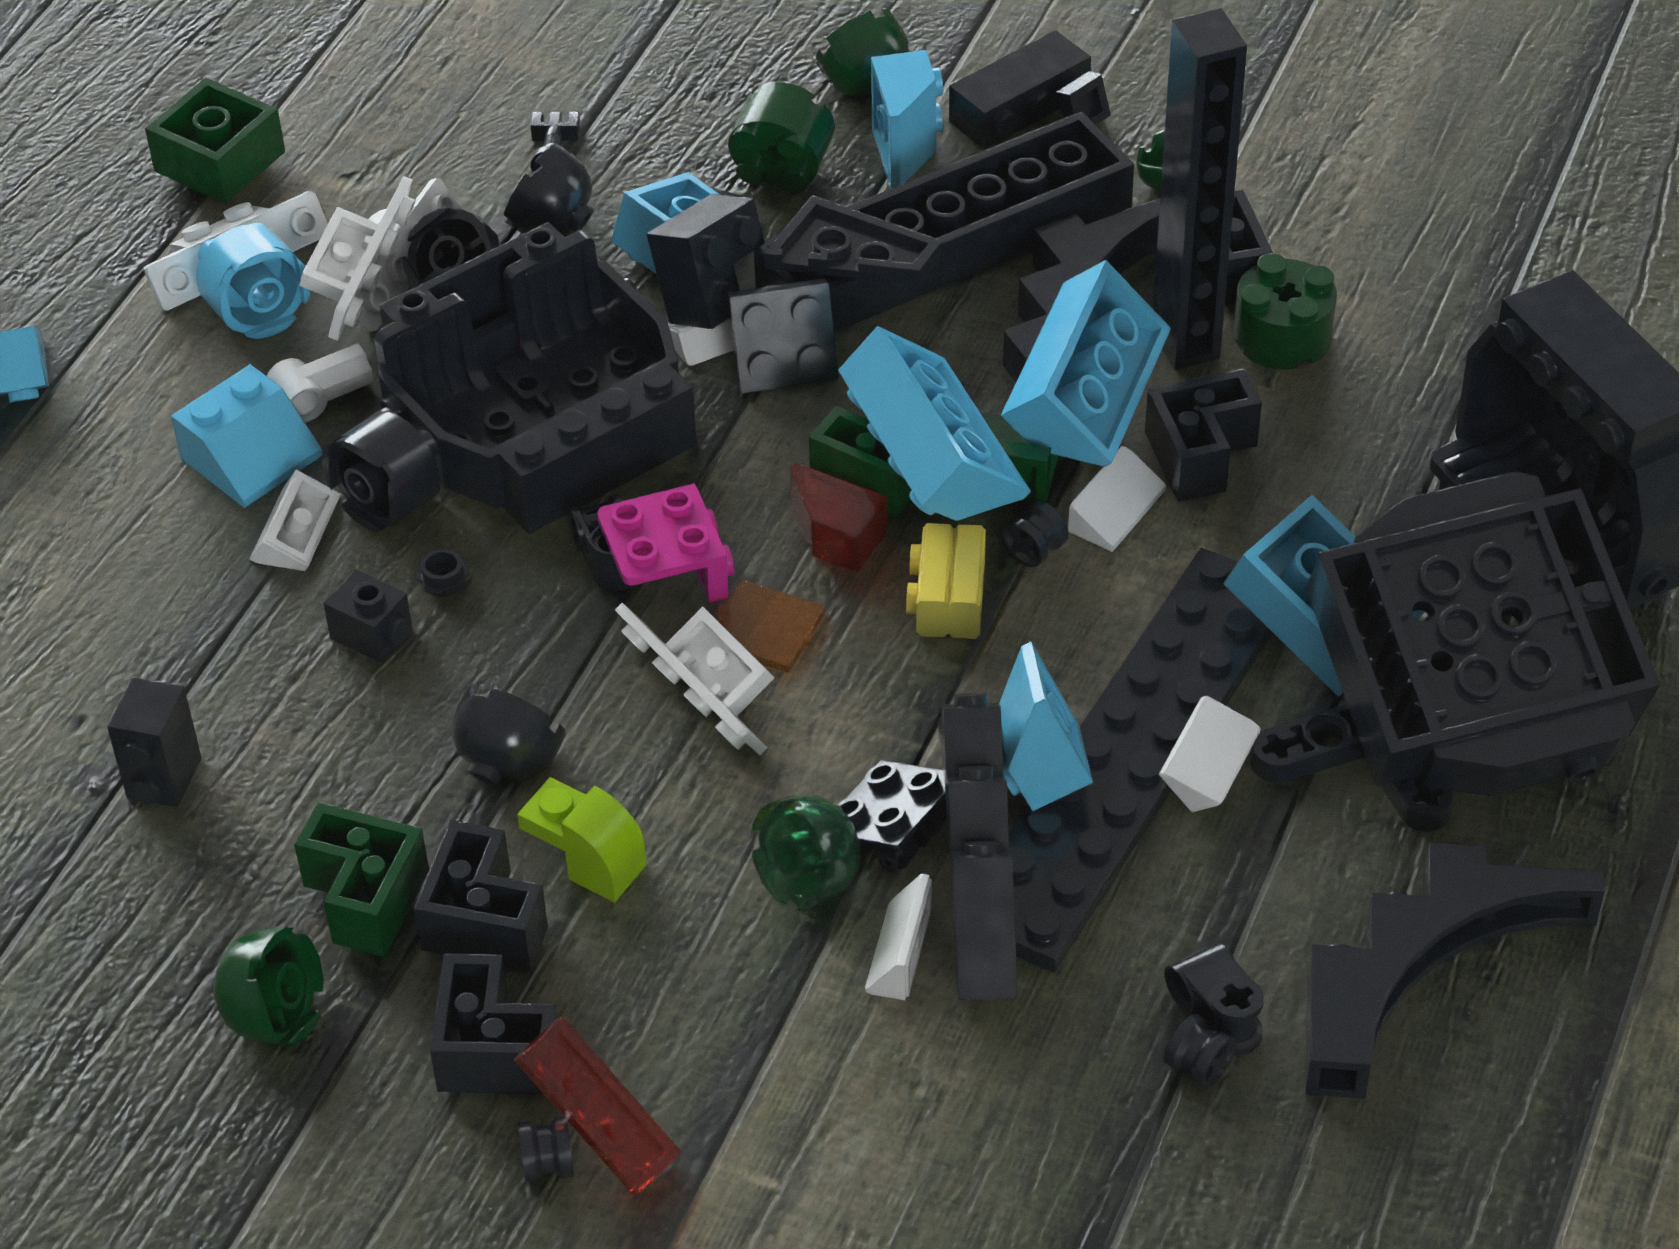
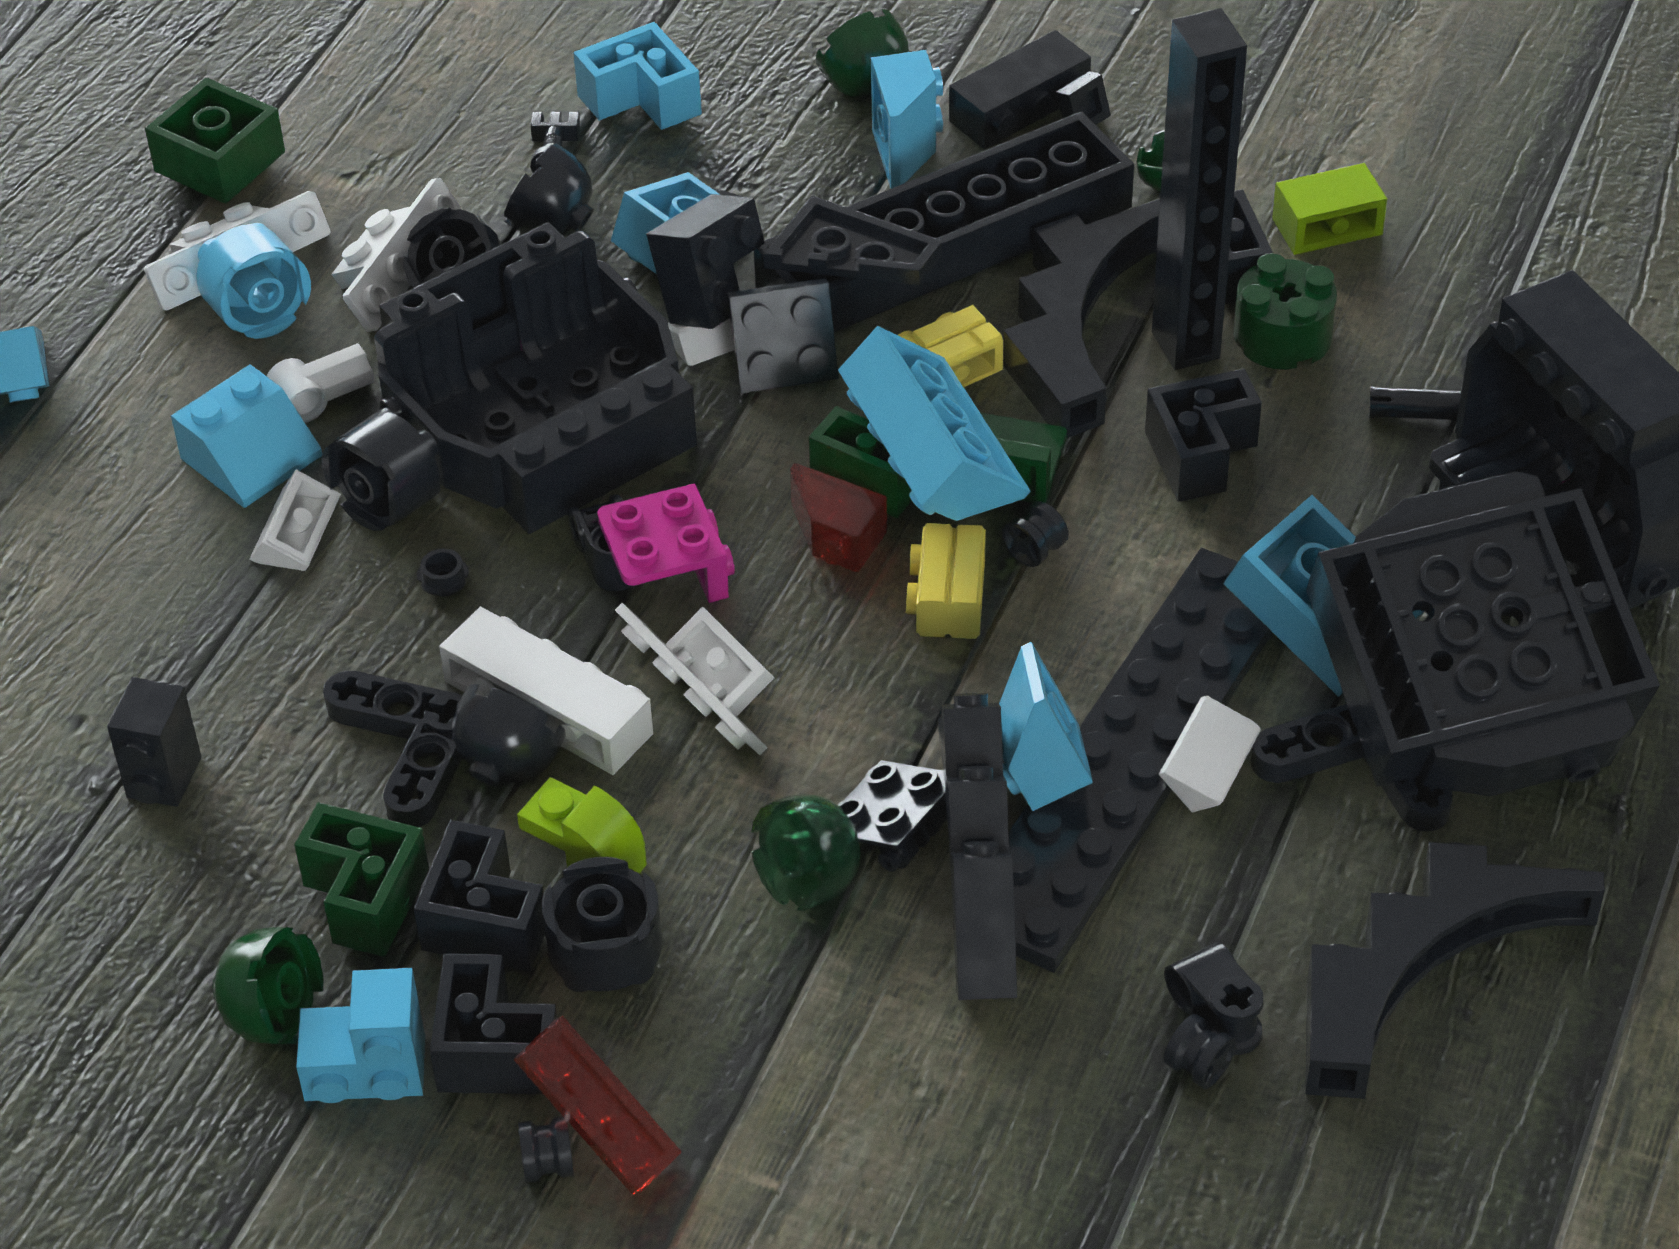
white bracket [299,176,415,341] -> none
black brick [323,569,413,663] -> none
clear orange piece [716,579,826,673] -> none
dark green brick [728,82,835,193] -> none
white slope [865,874,932,1000] -> none
medium azure slope [1001,260,1171,467] -> none
white slope [1068,446,1166,552] -> none
none -> medium azure brick [296,968,425,1103]
none -> black beam [323,671,462,827]
none -> white brick [439,606,653,775]
none -> black brick [542,857,662,992]
none -> medium azure brick [573,22,702,130]
none -> light yellow brick [898,305,1004,387]
none -> lime brick [1272,163,1387,255]
none -> black pin [1369,385,1461,420]

